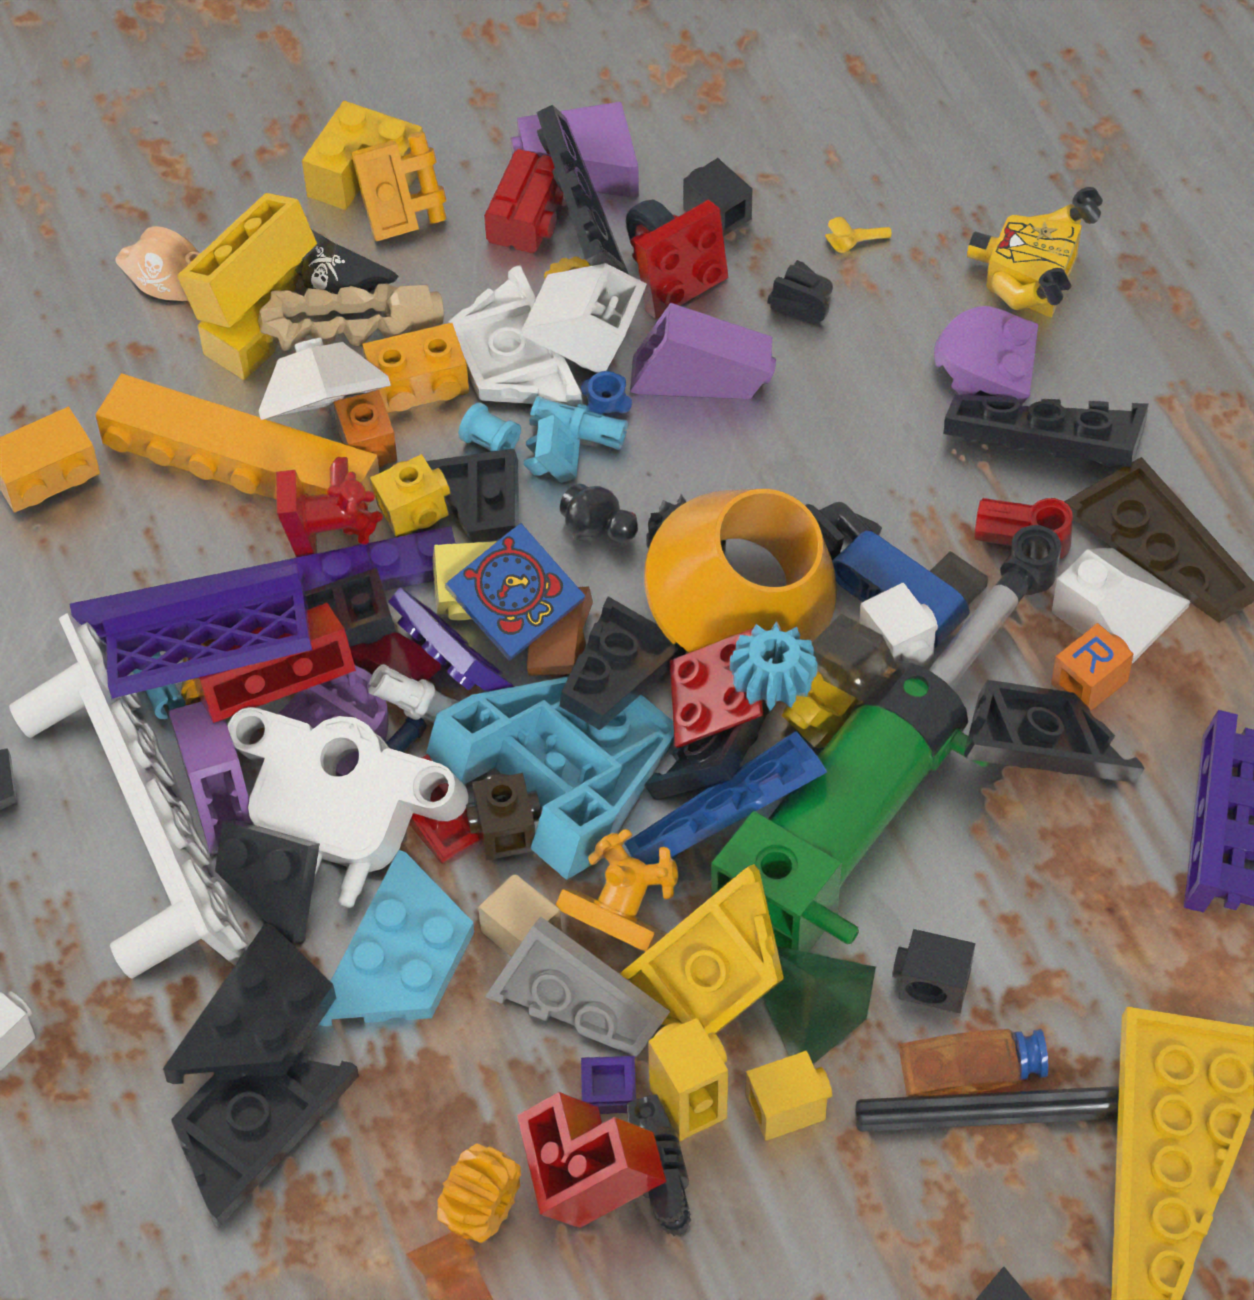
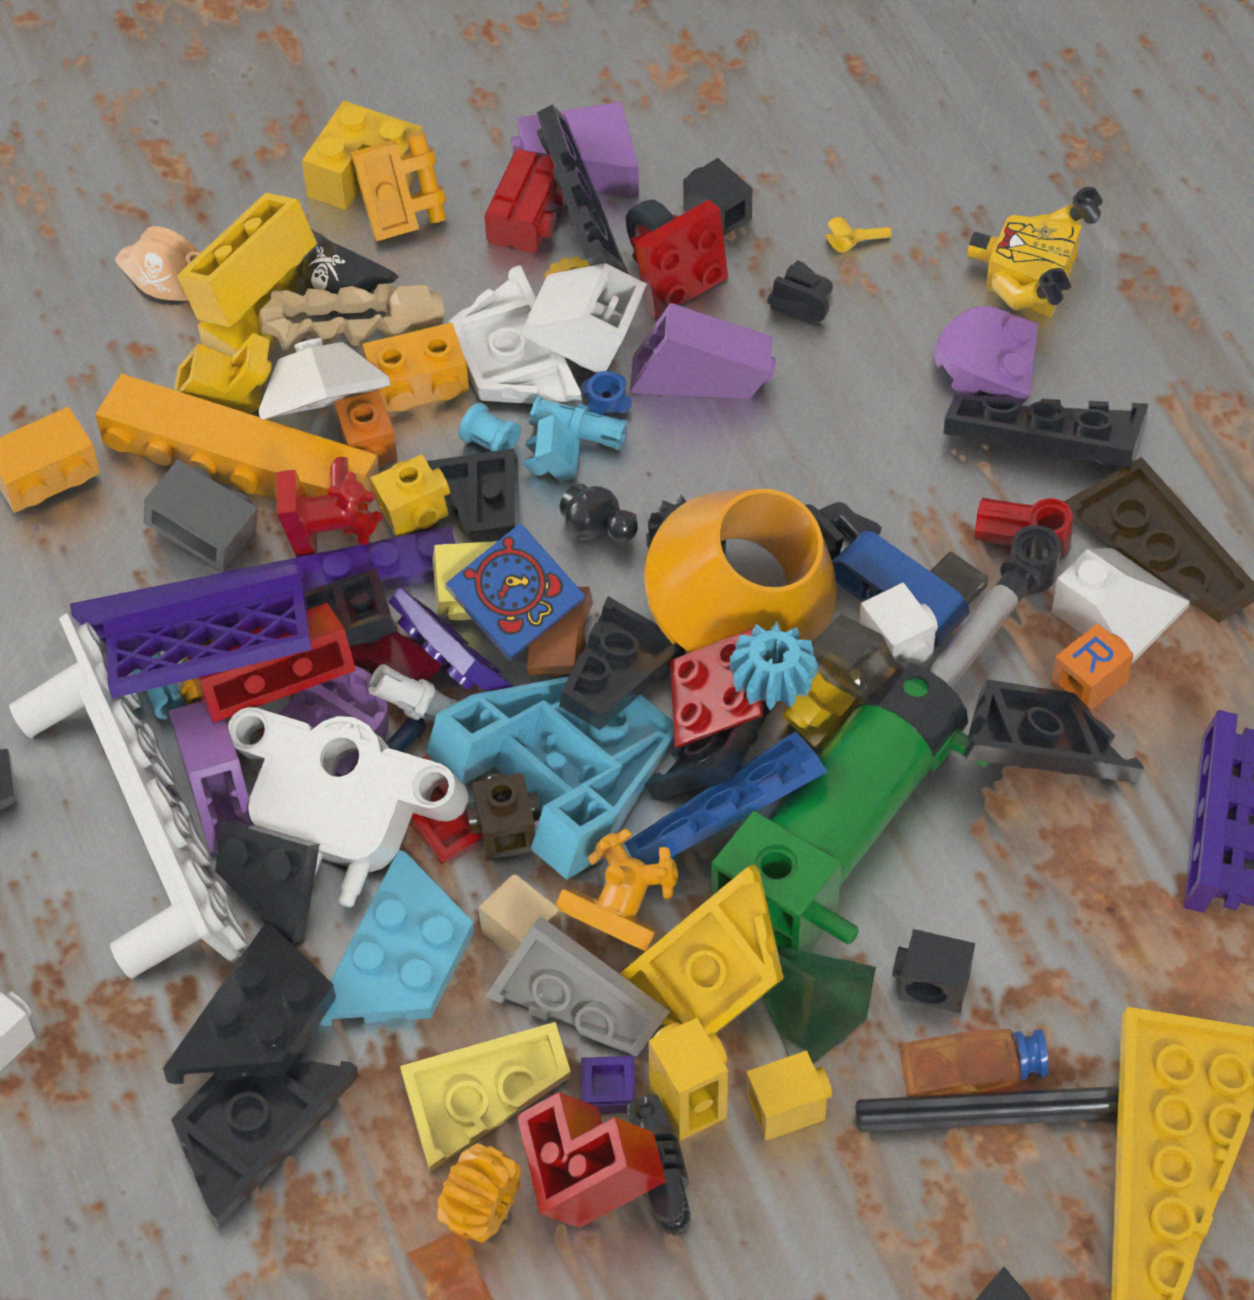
none -> dark grey brick [143,459,258,572]
none -> yellow brick [174,333,272,414]
none -> light yellow wing [400,1022,571,1172]

